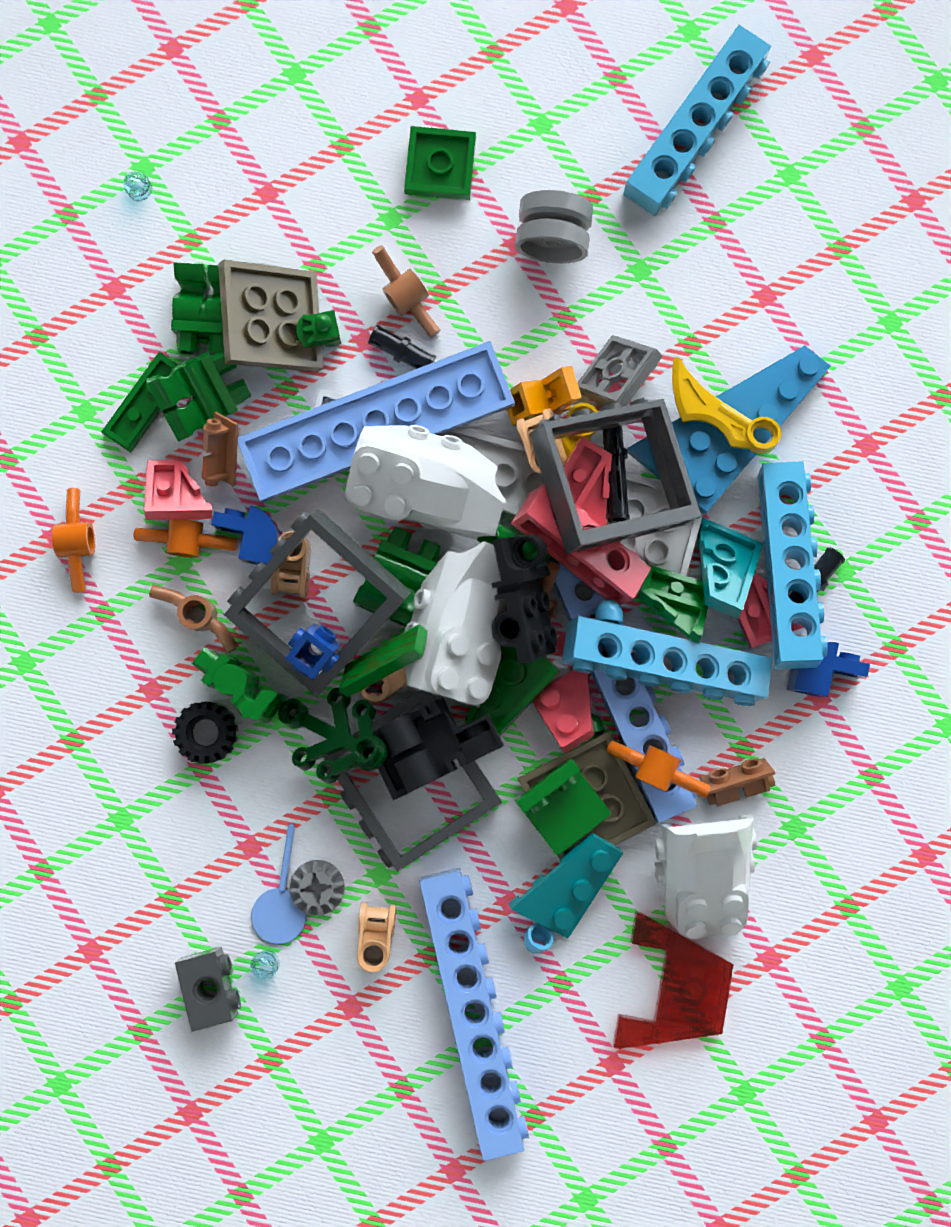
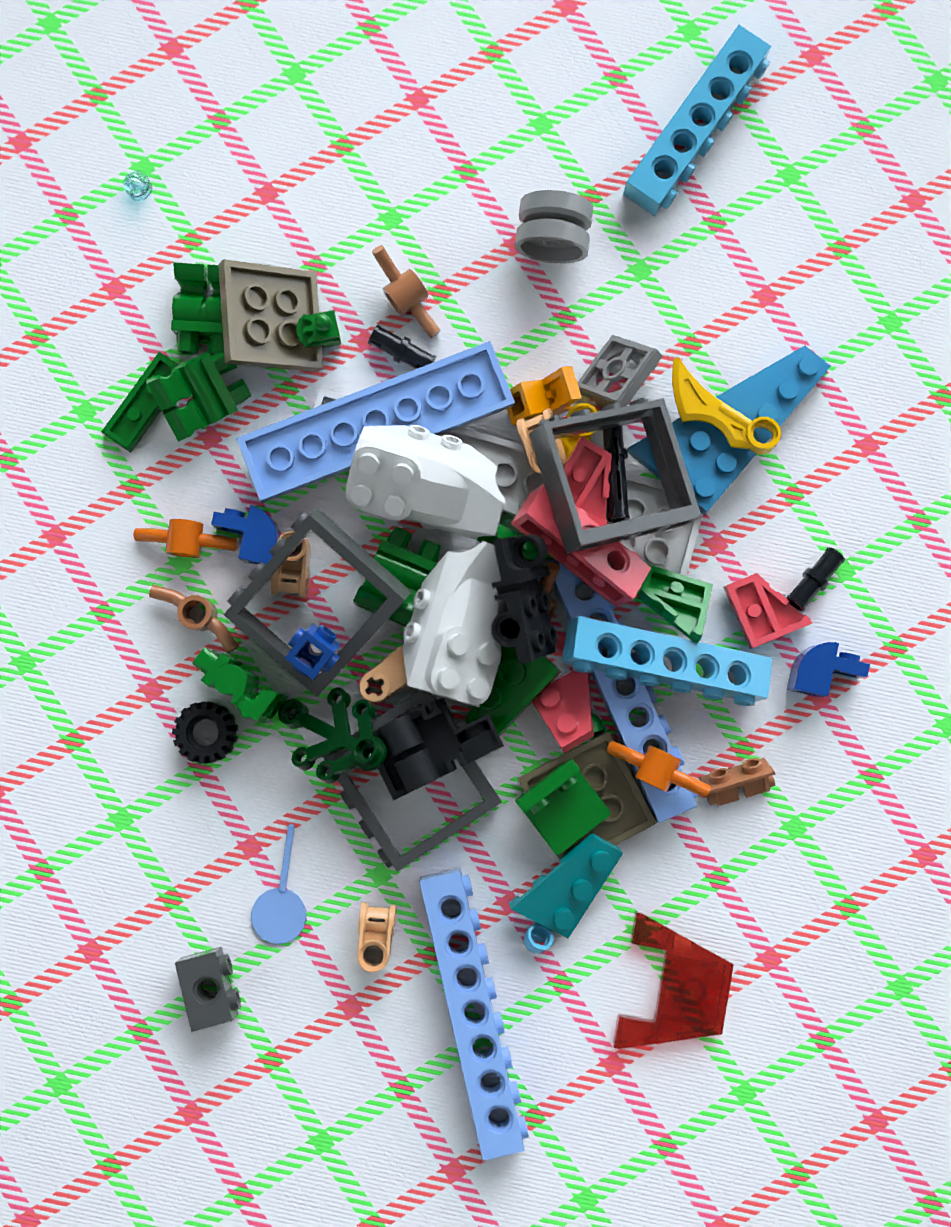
orange piece [52,488,95,593] -> none
coral wing [144,460,213,520] -> none
nougat hinge [201,412,239,486] -> none
clear light blue hinge [251,950,280,980] -> none
light grey gear [289,860,345,916] -> none
green tile [339,624,428,697] -> none
green plate [404,126,476,201] -> none
medium azure hinge [595,599,623,625] -> none
white slope [654,815,757,939] -> none
teal wing [698,517,764,619] -> none
medium azure brick [757,461,828,669] -> none

